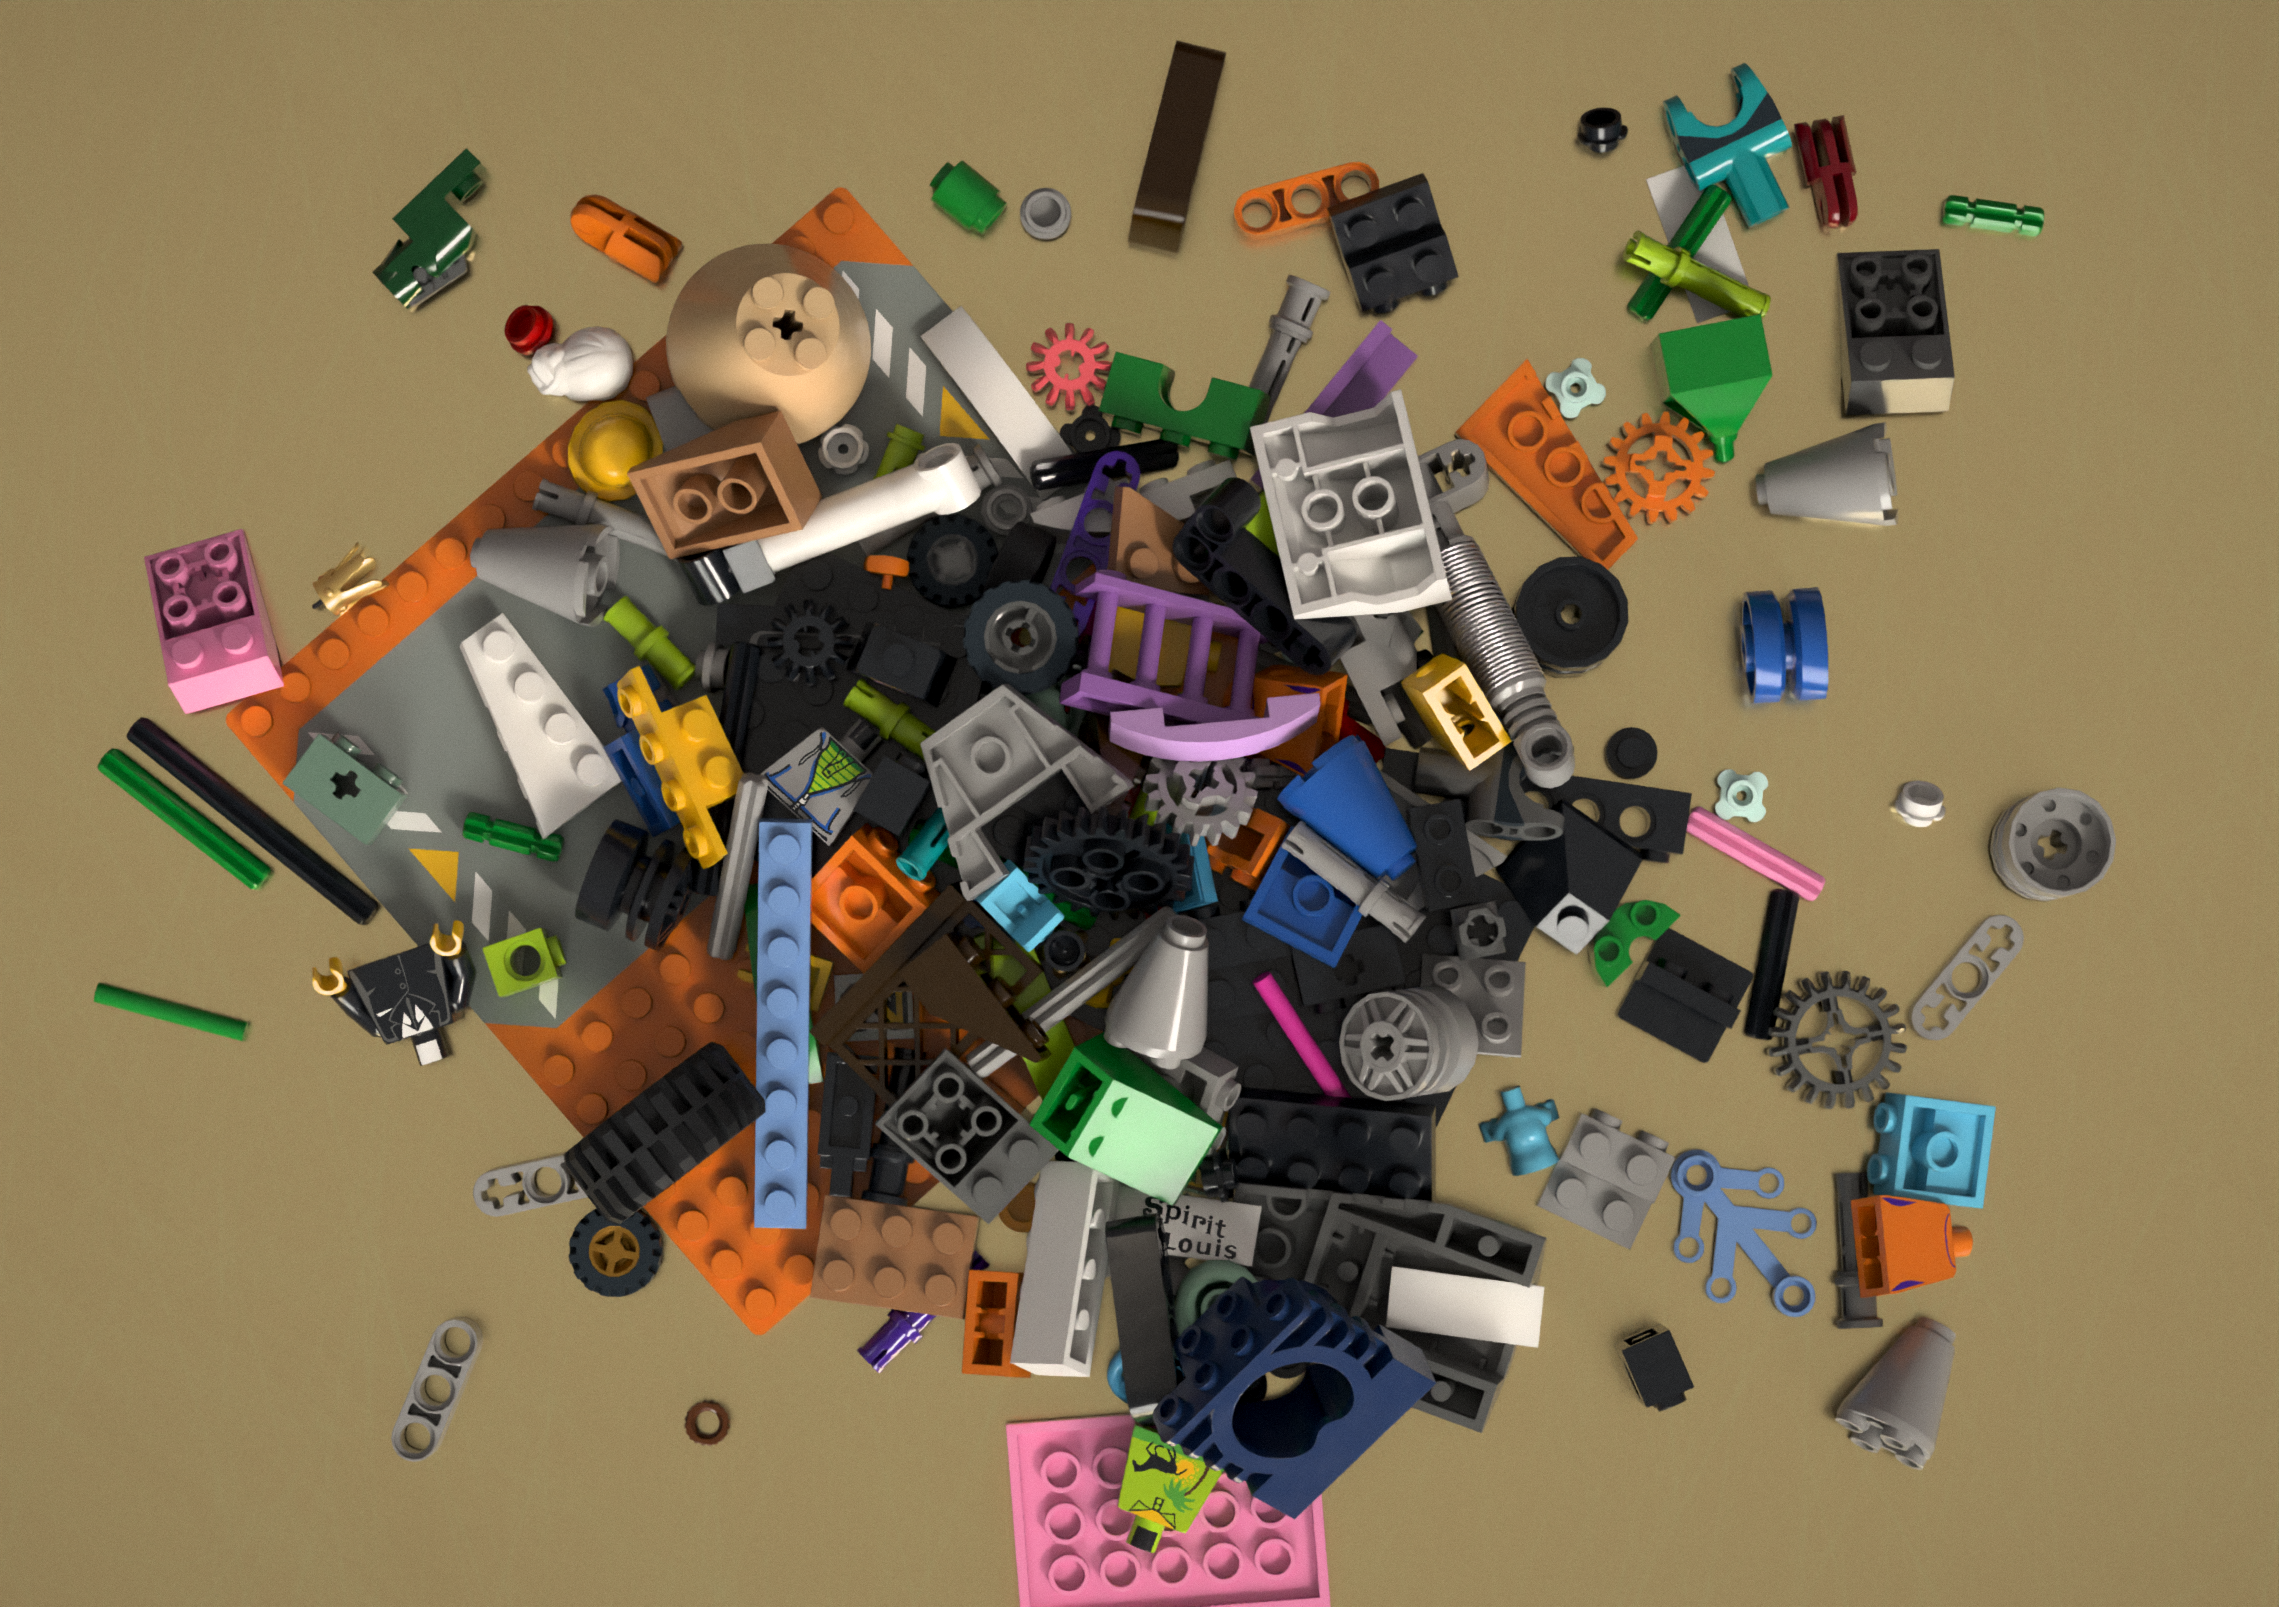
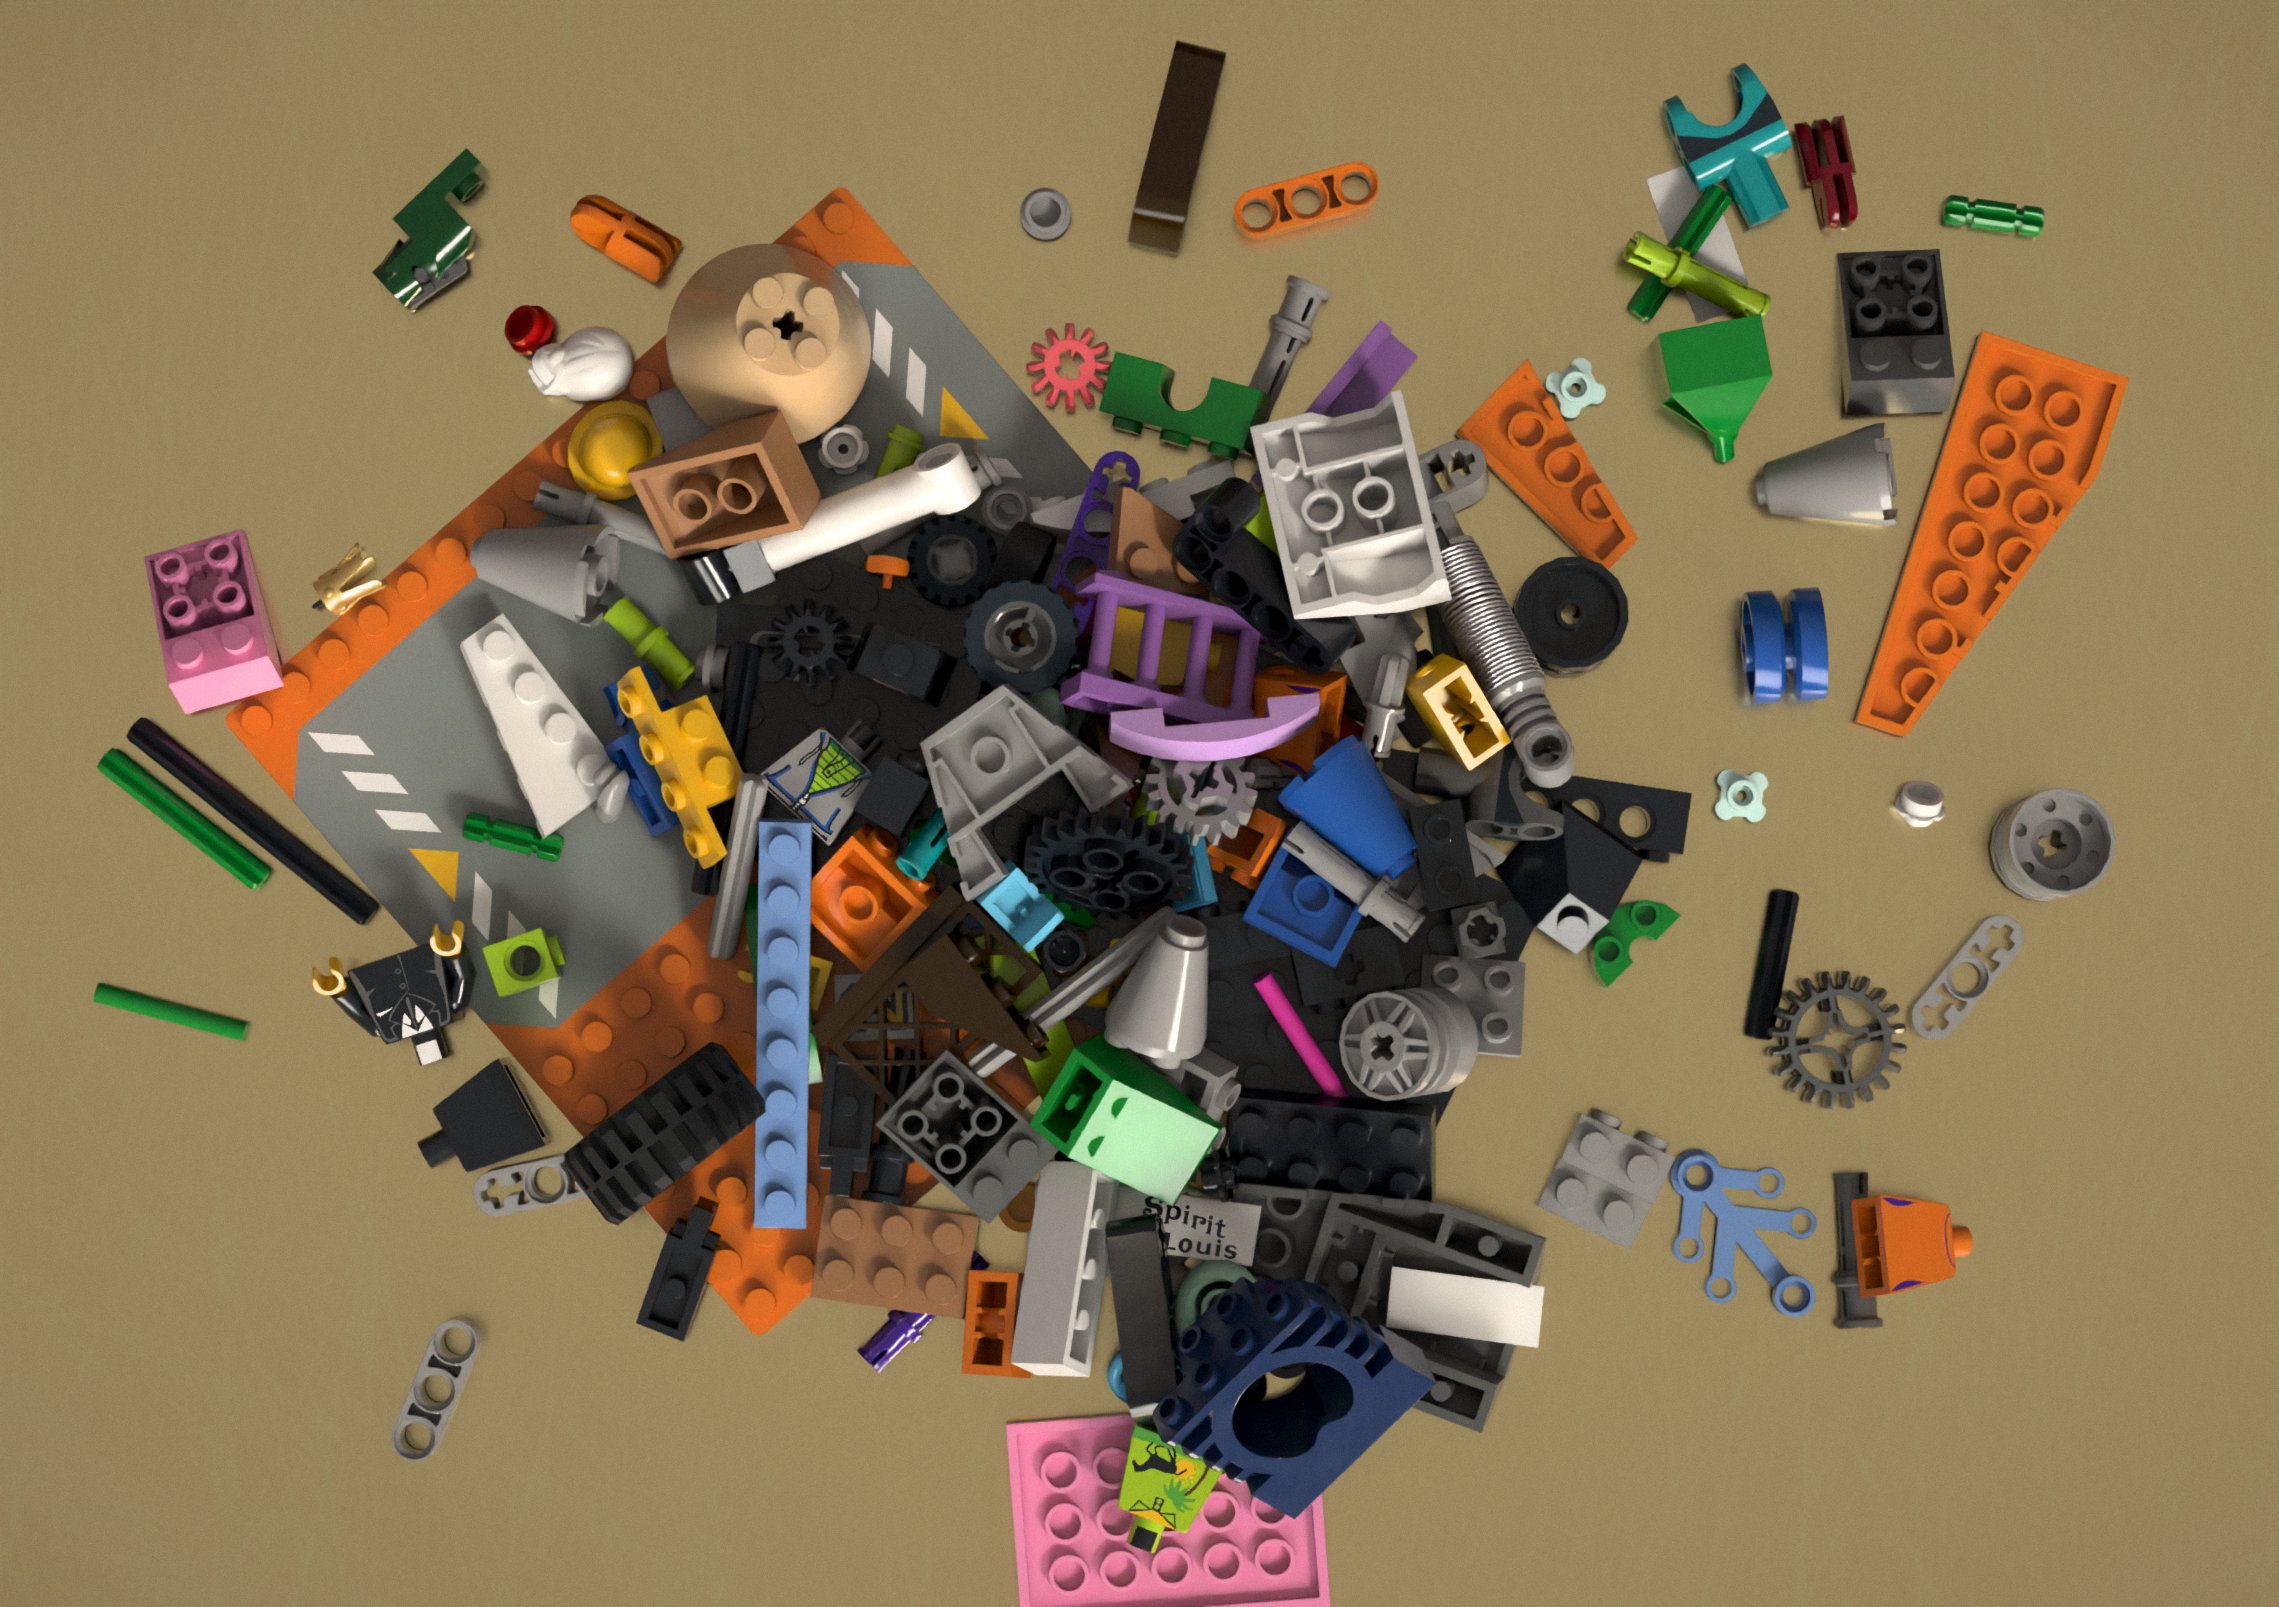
sand green brick [282,732,408,845] -> none
black wheel [569,1208,663,1297] -> none
black wheel [575,819,696,952] -> none
reddish brown axle [684,1400,730,1447] -> none
lime pin [843,678,936,763] -> none
white slope [920,306,1072,501] -> none
green brick [929,160,1007,235] -> none
black axle [1030,439,1179,491] -> none
black plate [1060,405,1121,453] -> none
black plate [1327,173,1459,313] -> none
medium azure piece [1479,1086,1560,1176] -> none
black plate [1577,107,1628,153] -> none
orange gear [1602,411,1715,524] -> none
black plate [1606,727,1658,779] -> none
black brick [1614,1324,1694,1412] -> none
black bracket [1617,928,1753,1063] -> none
bright pink axle [1686,806,1826,901] -> none
light grey cone [1835,1317,1956,1470] -> none
medium azure plate [1867,1092,1996,1209] -> none
none -> black torso [417,1058,550,1173]
none -> light grey arm [593,761,630,824]
none -> black hinge [636,1196,721,1342]
none -> light grey axle [1361,653,1411,758]
none -> orange wing [1854,331,2129,737]

